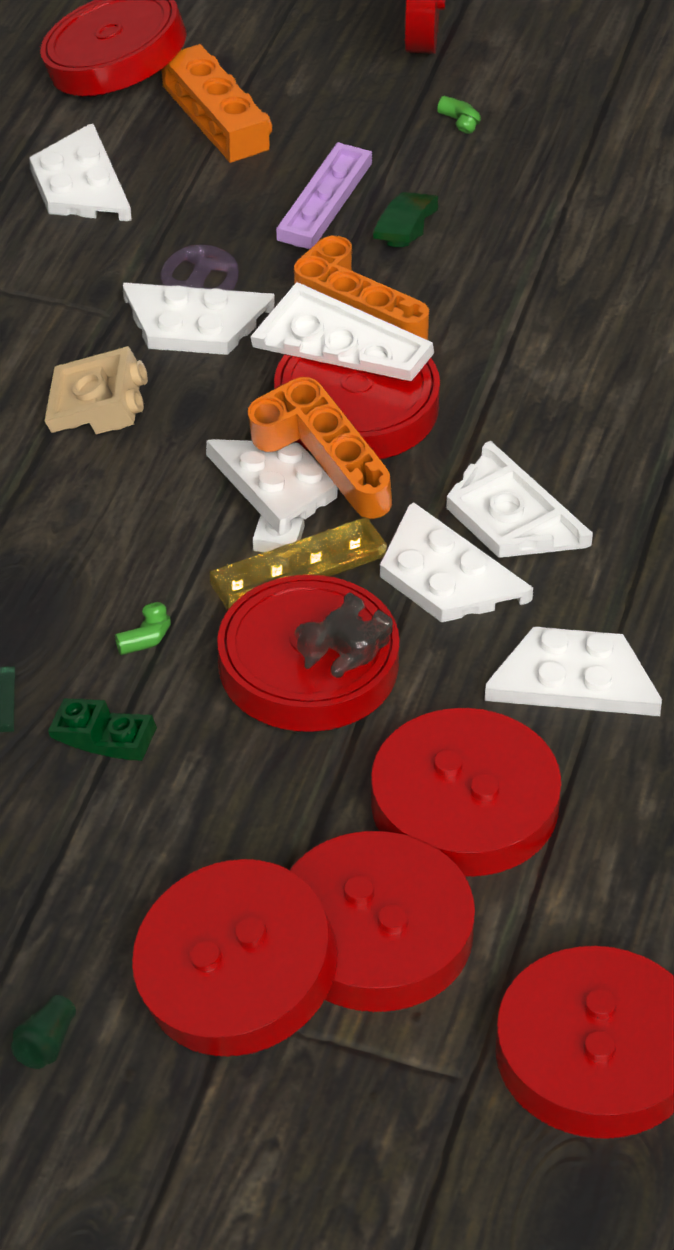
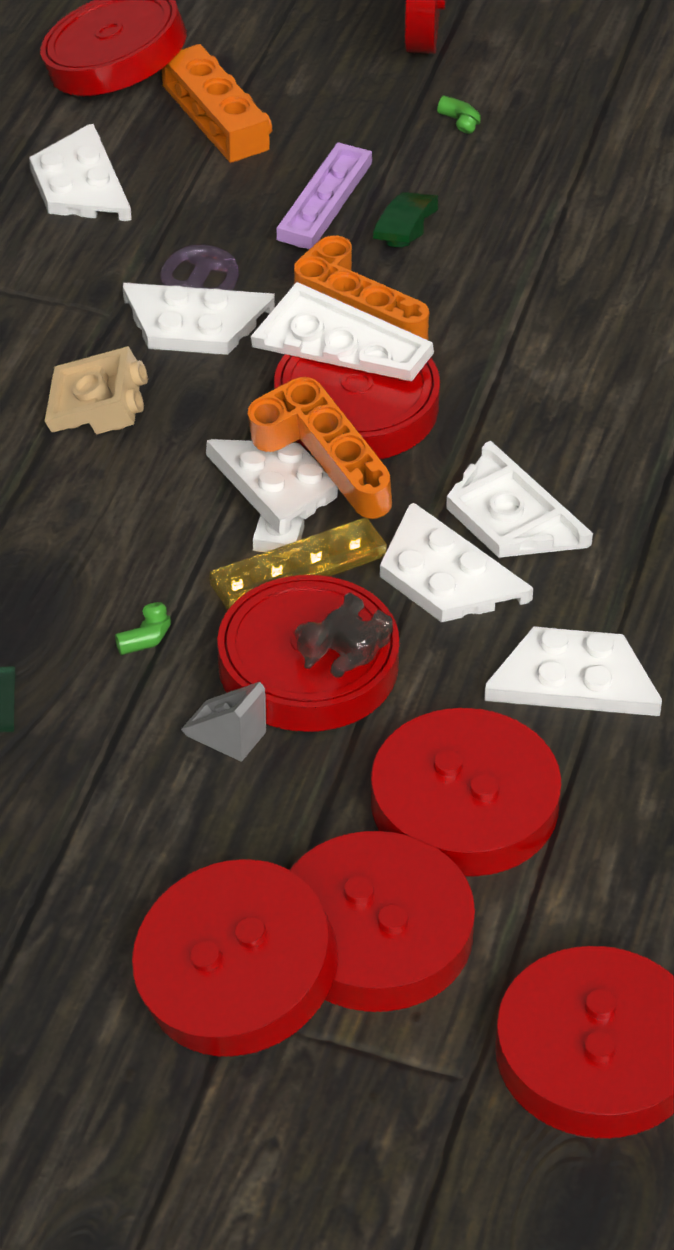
clear green cone [11,995,76,1069] -> none
dark green slope [48,698,157,761] -> none
none -> light grey slope [181,682,266,762]

